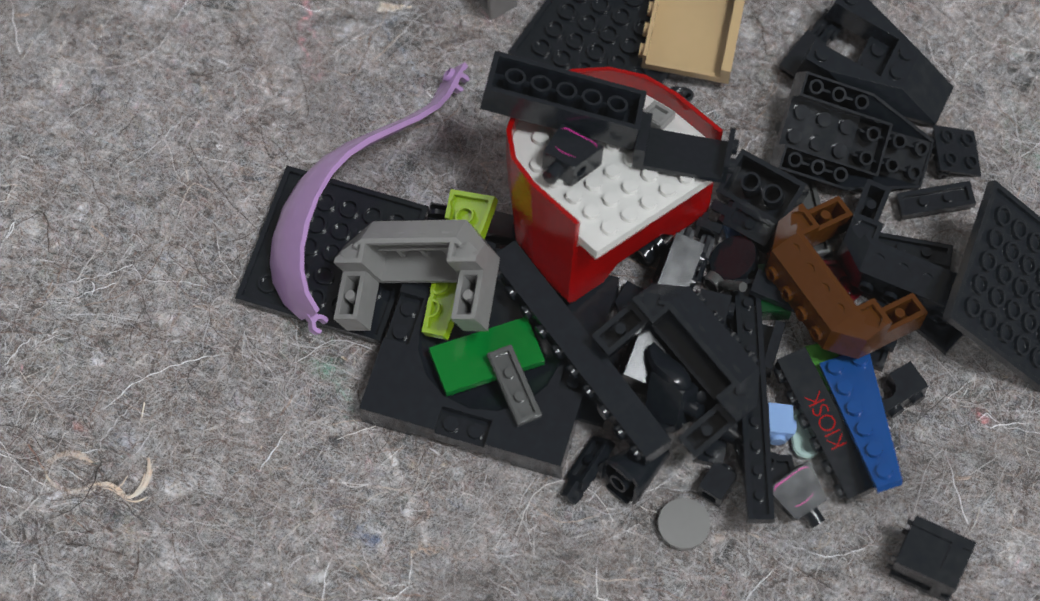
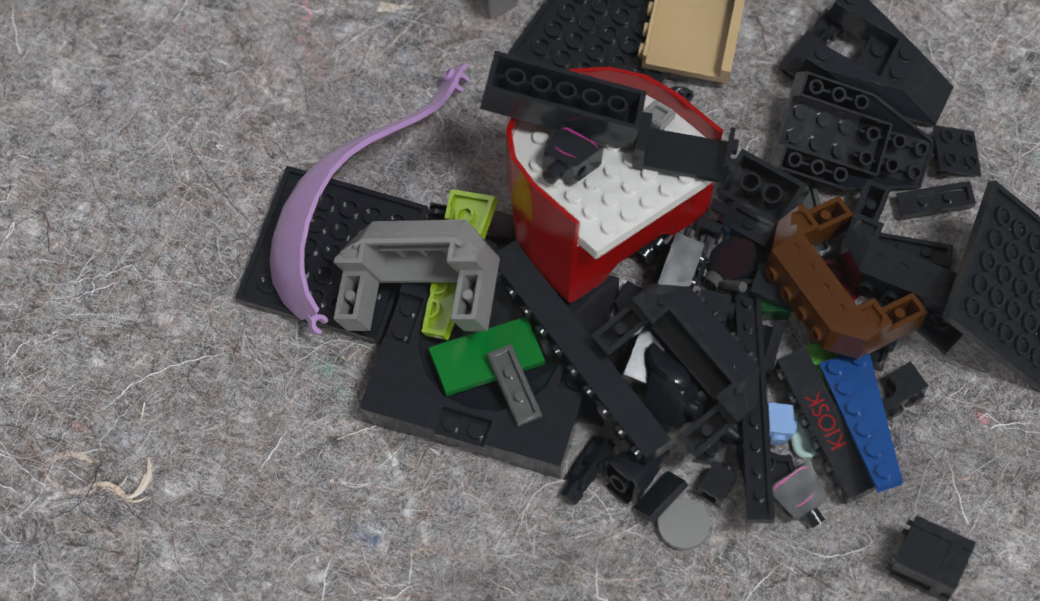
none -> black tile [633,471,689,523]

